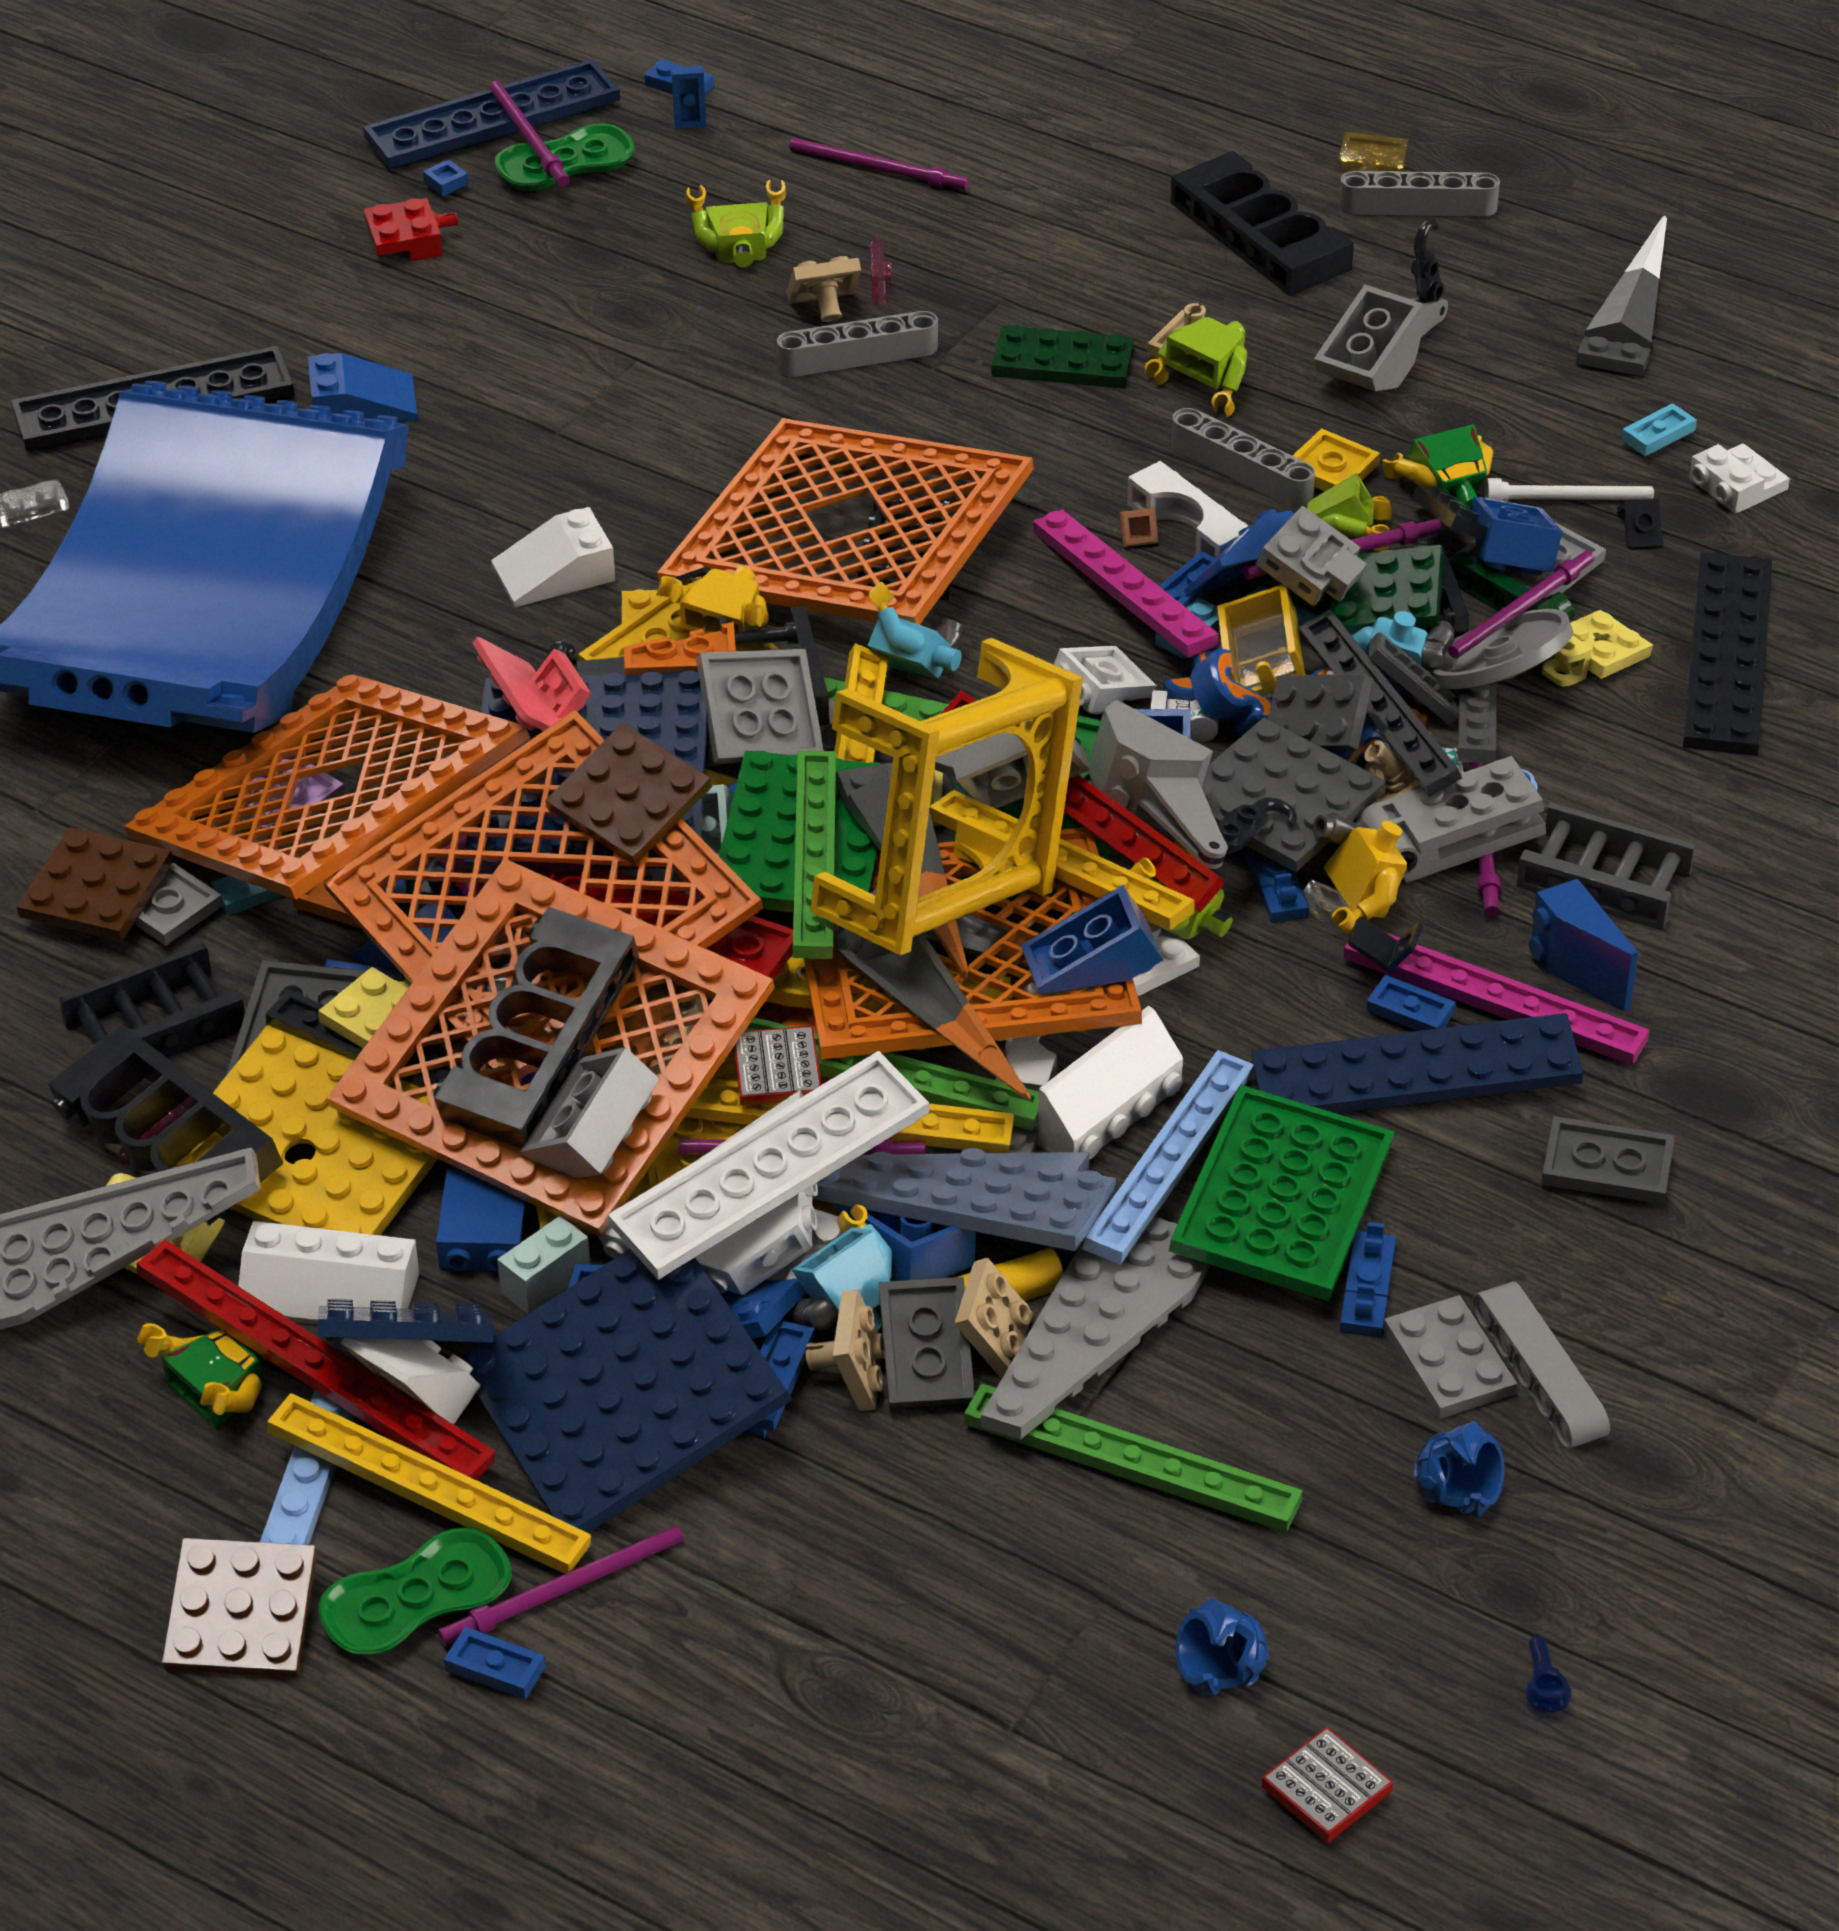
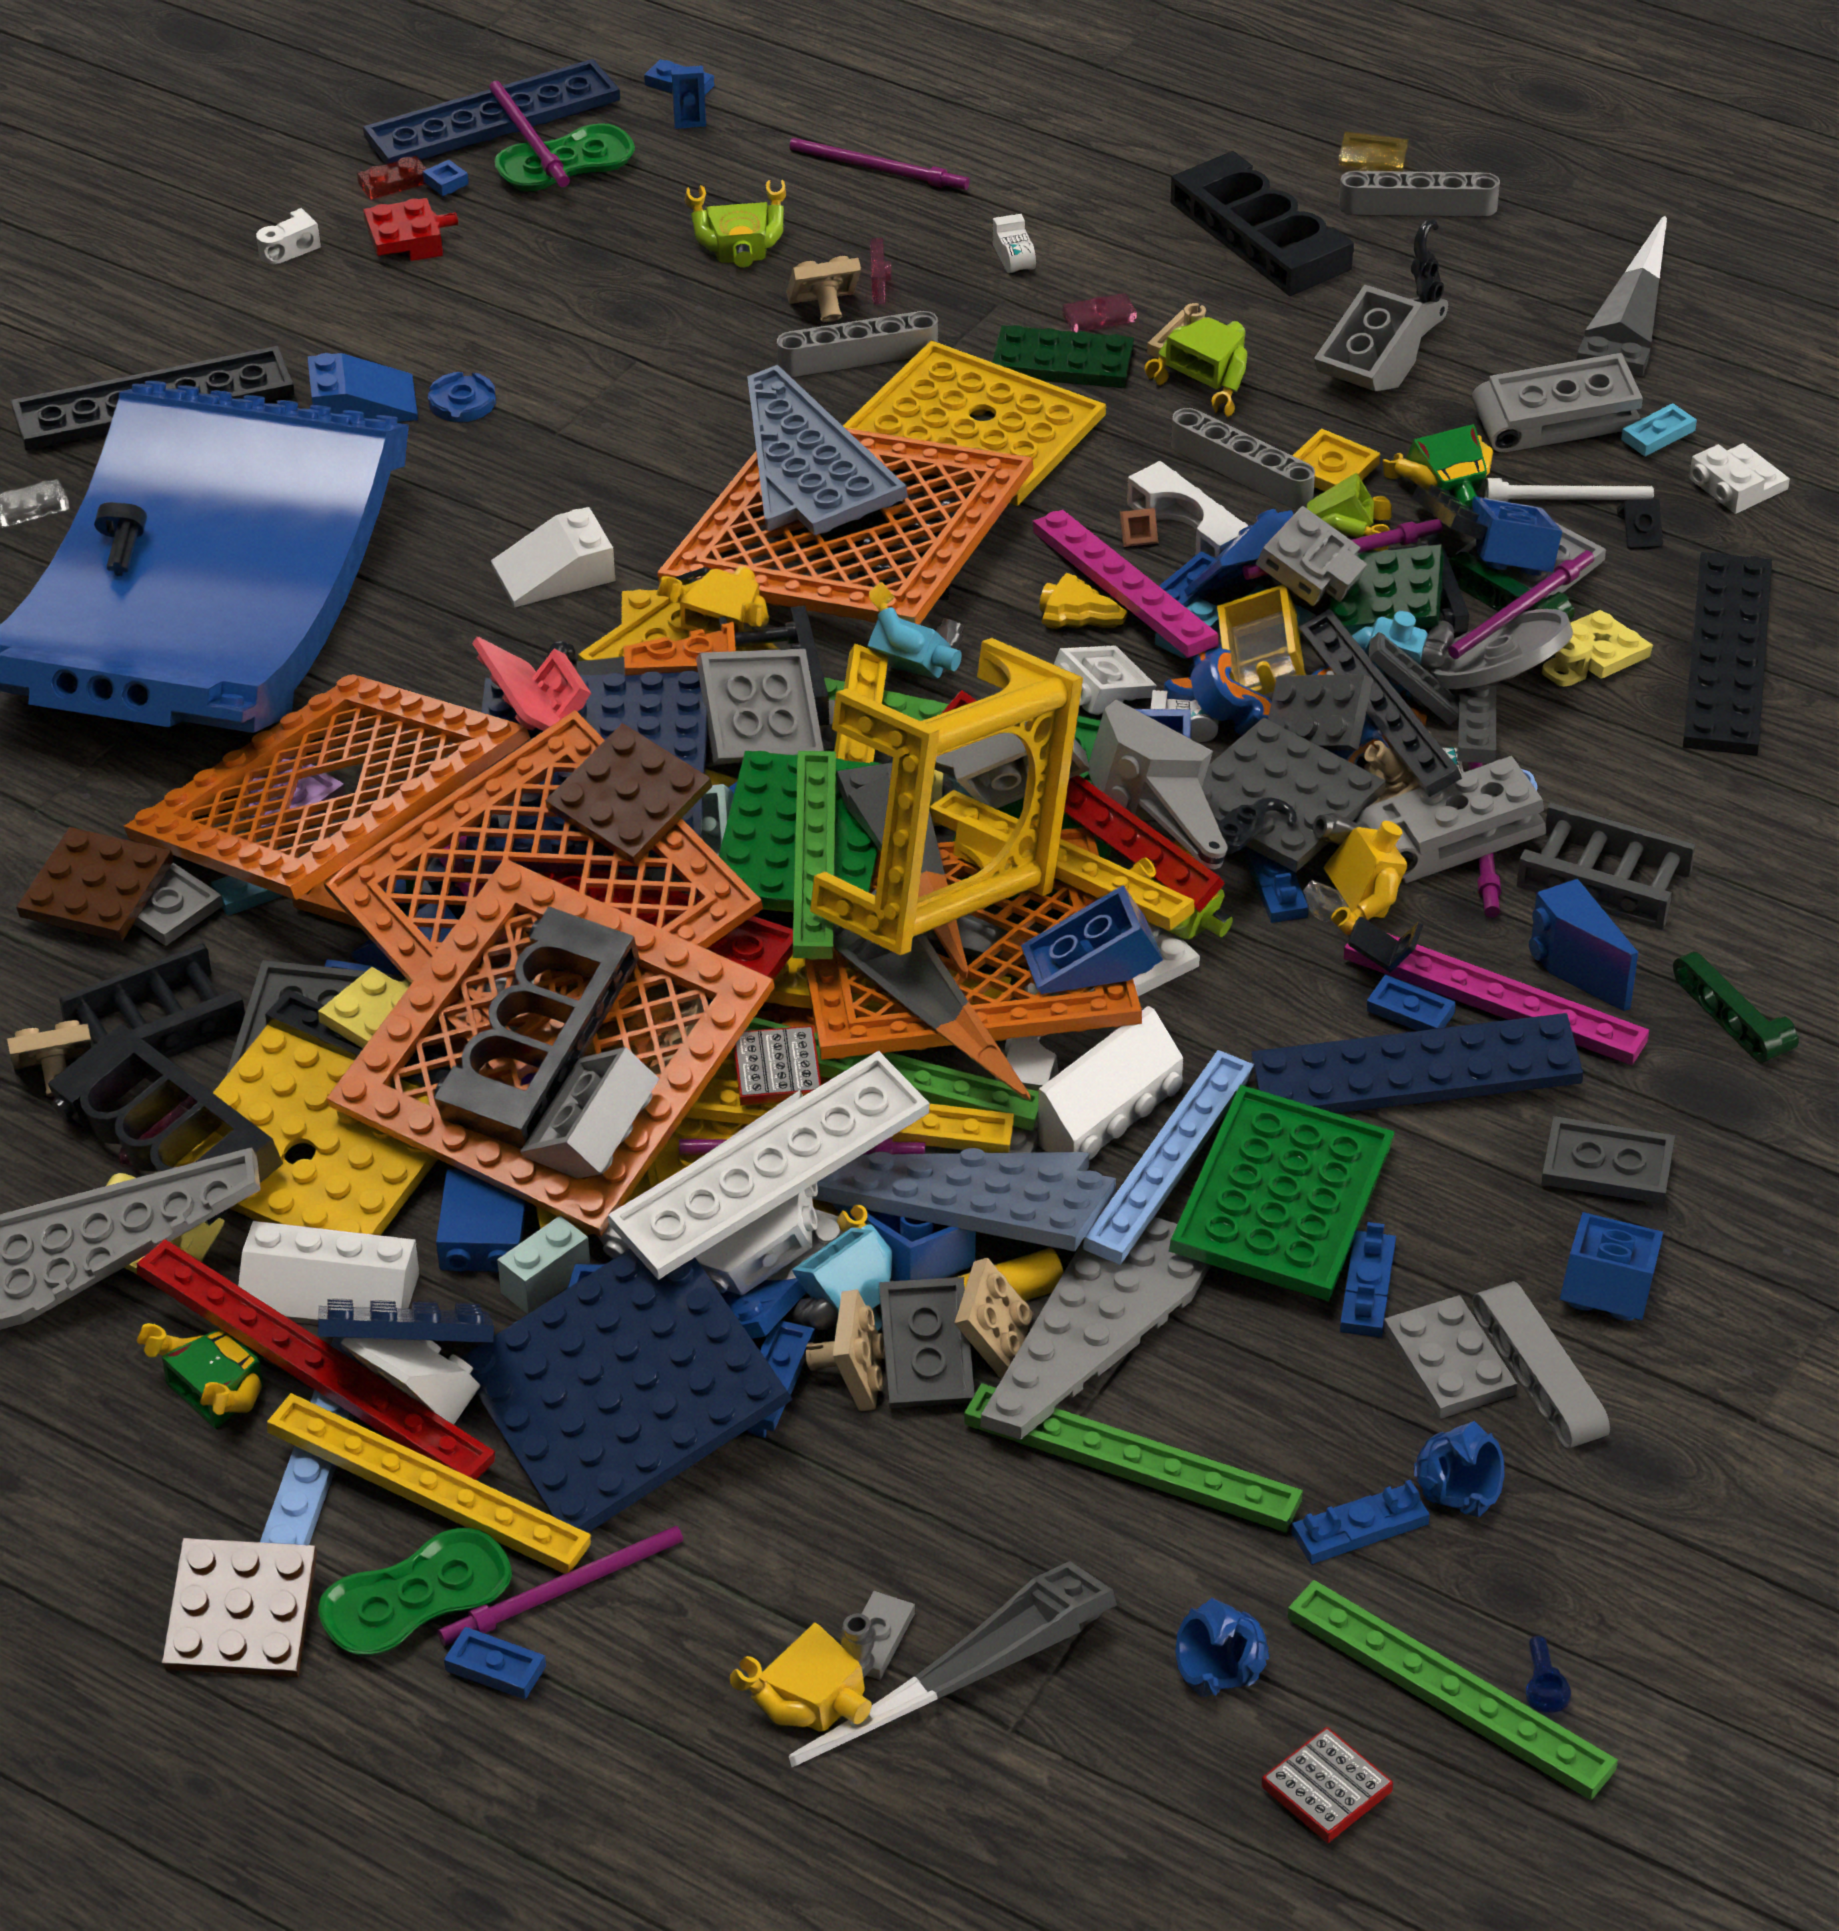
none -> tan plate [7,1020,92,1097]
none -> black piece [94,502,147,576]
none -> white leg [256,208,321,264]
none -> clear red plate [357,156,427,200]
none -> blue tile [428,372,496,422]
none -> yellow torso [730,1613,876,1732]
none -> sand blue wing [747,365,908,536]
none -> dark grey plate [789,1561,1117,1767]
none -> yellow plate [843,340,1106,506]
none -> light grey plate [862,1591,915,1680]
none -> white leg [993,214,1036,273]
none -> yellow rock [1039,573,1127,629]
none -> clear pink plate [1063,293,1136,332]
none -> bright green plate [1287,1580,1618,1800]
none -> blue plate [1291,1480,1430,1564]
none -> light grey hinge [1472,353,1643,452]
none -> blue slope [1559,1212,1663,1321]
none -> dark green beam [1673,951,1799,1063]

